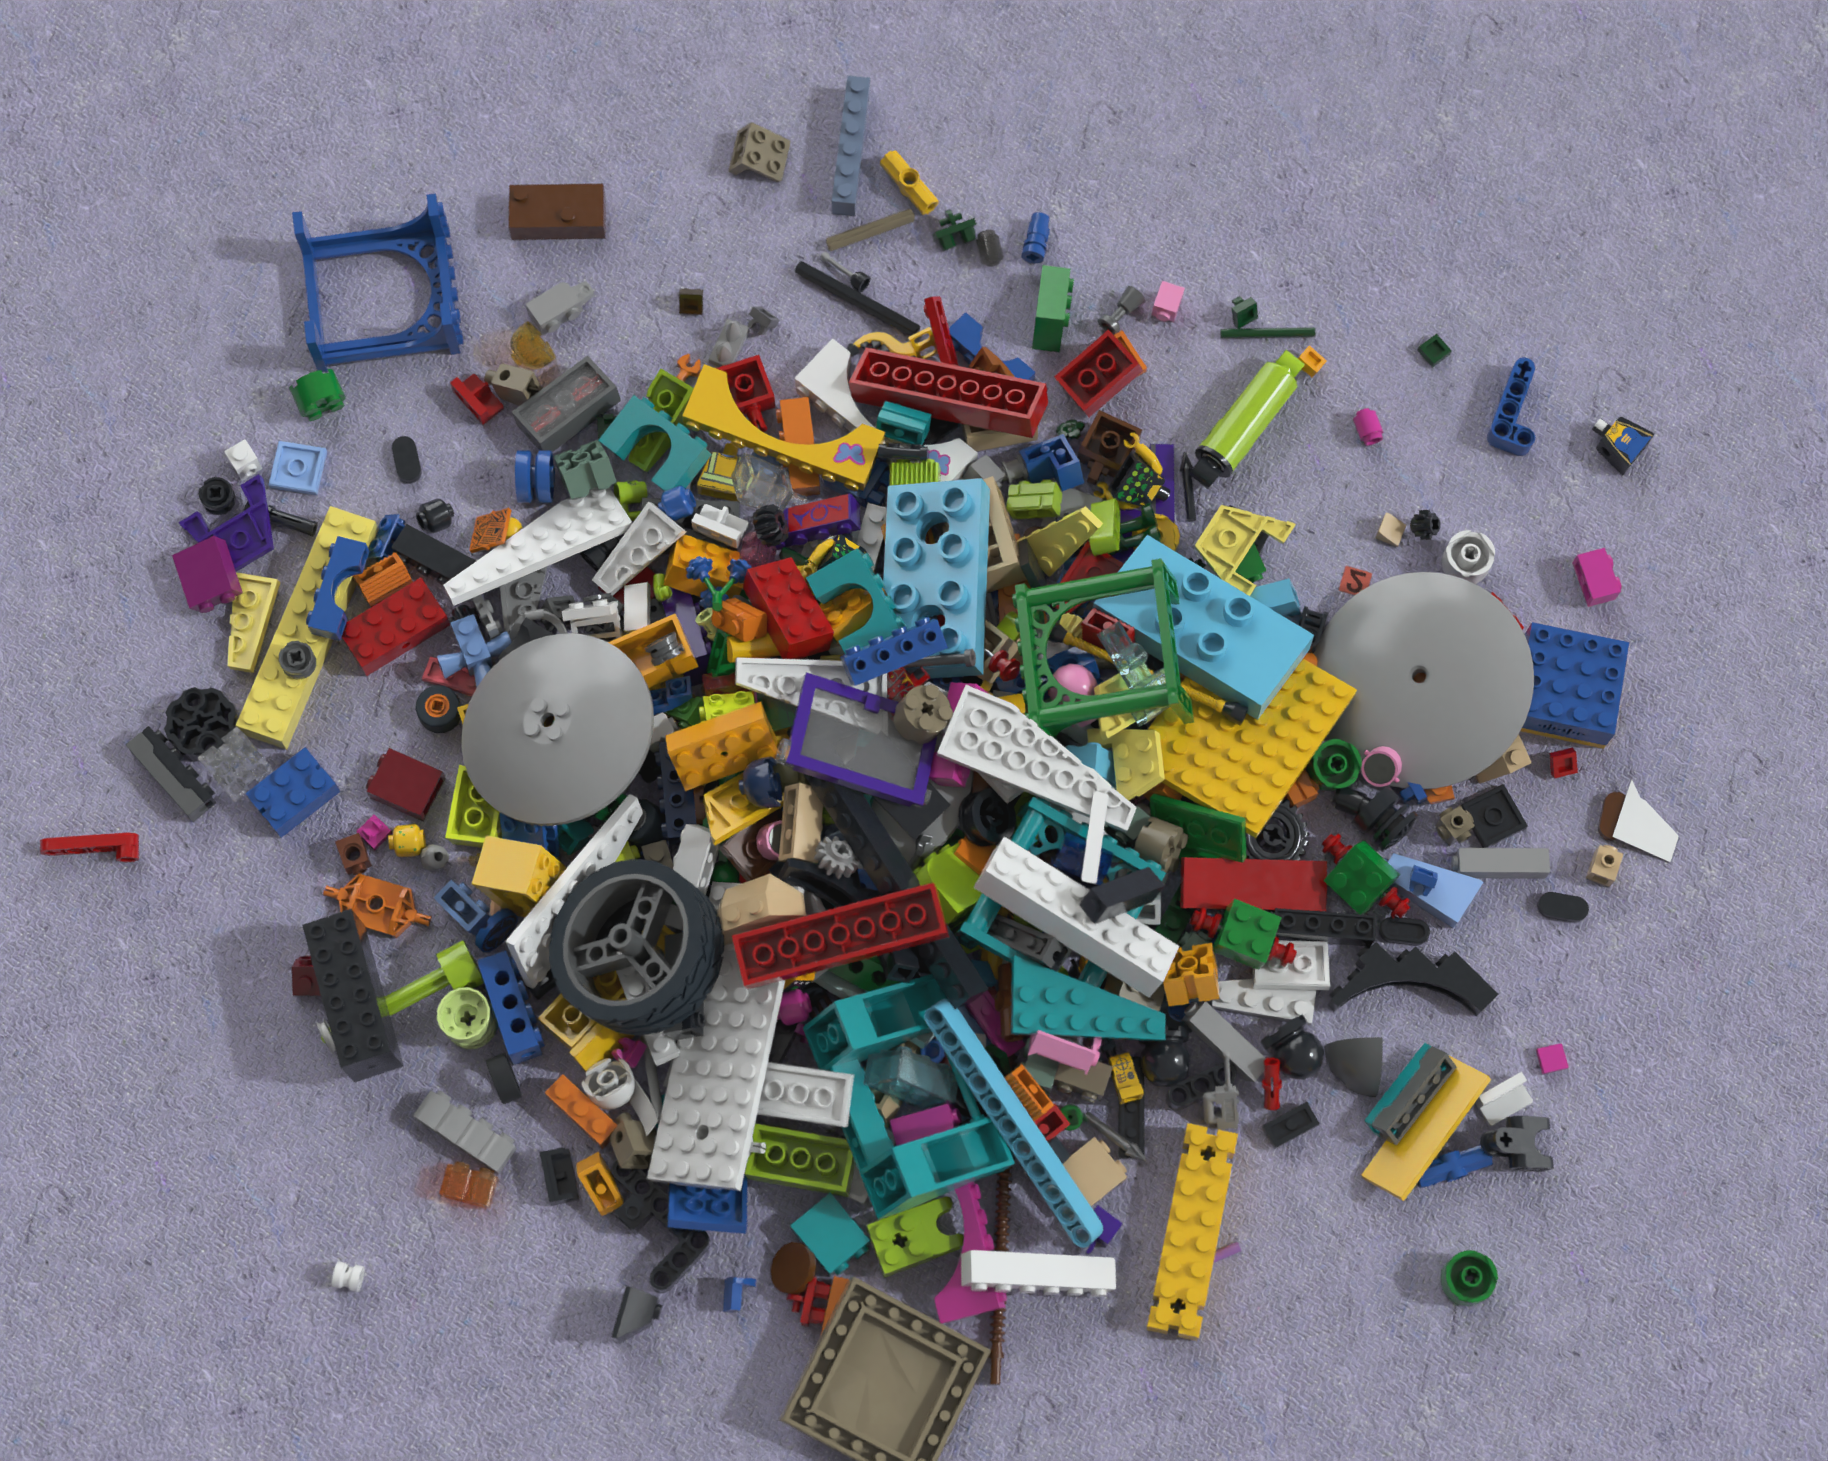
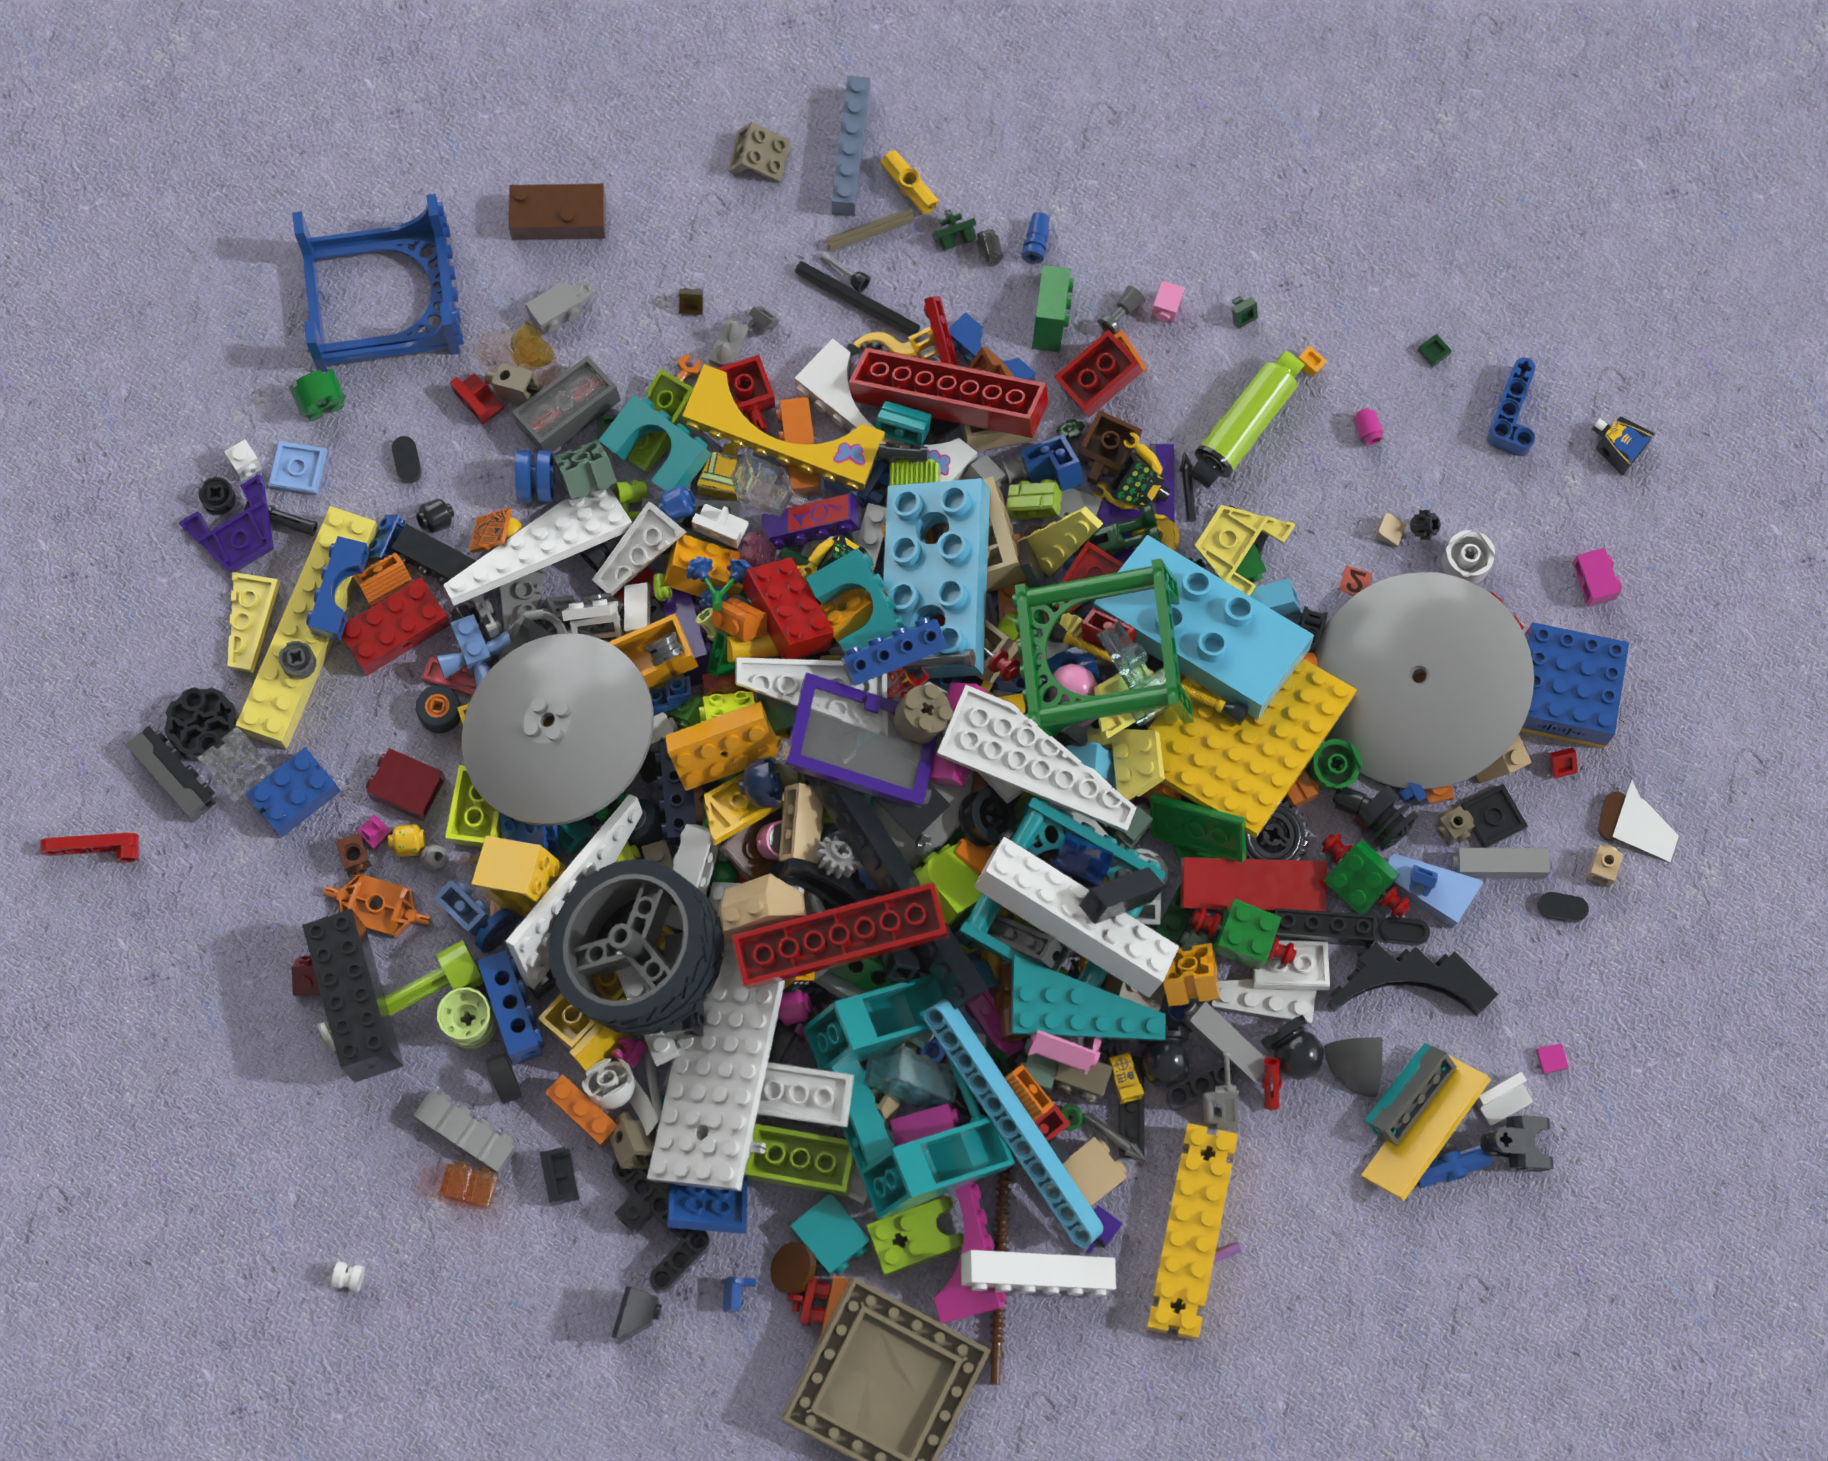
magenta brick [172,536,243,613] -> none
light orange slope [576,1151,624,1216] -> none
black gear [752,504,789,547] -> none
white sticker [1081,791,1108,884] -> none
lime beam [1089,498,1121,556] -> none
dark tan brick [1134,817,1188,874] -> none
dark green bar [1220,327,1315,338] -> none
black plate [1262,1102,1320,1149] -> none
piece [1361,746,1402,787] -> none
green brick [1440,1250,1498,1306] -> none

